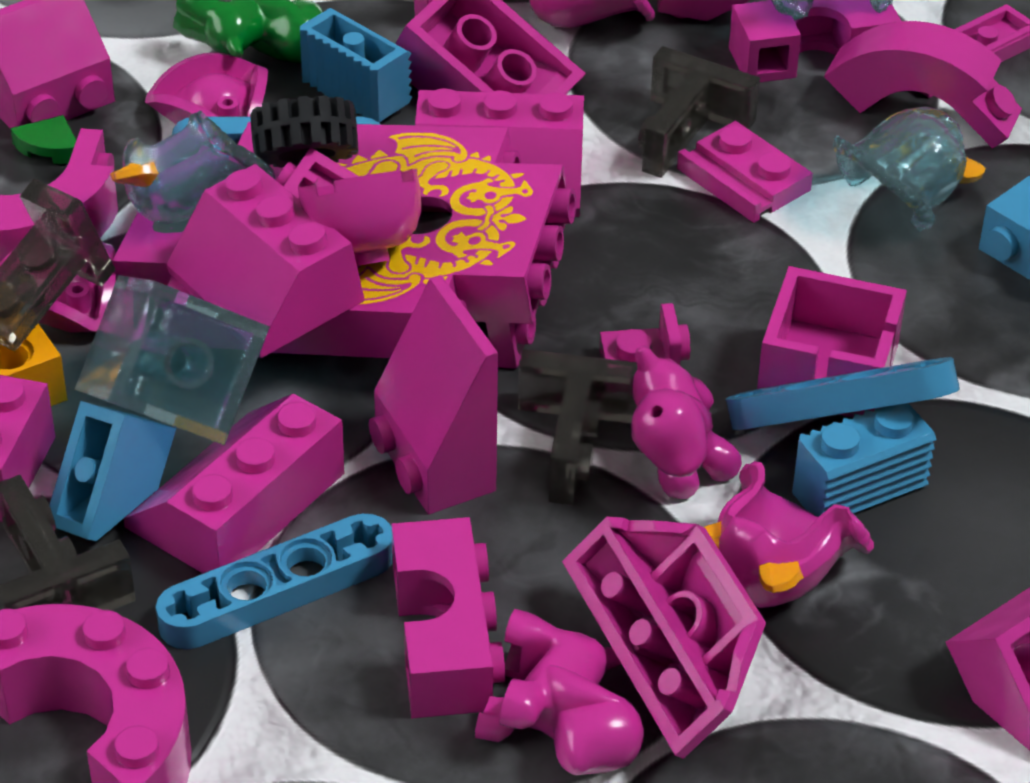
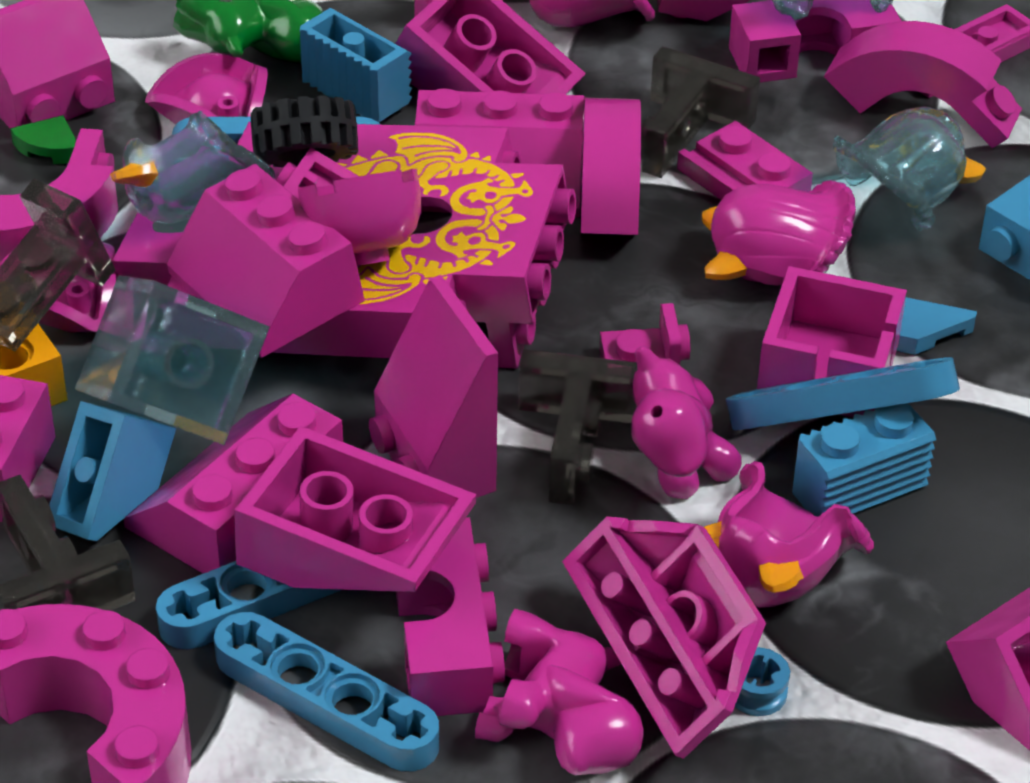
none -> dark azure beam [214,612,439,771]
none -> dark pink slope [234,425,476,592]
none -> dark pink arch [580,97,641,235]
none -> dark pink hair [702,180,856,286]
none -> dark azure bush [735,647,791,716]
none -> dark azure tile [897,297,977,355]

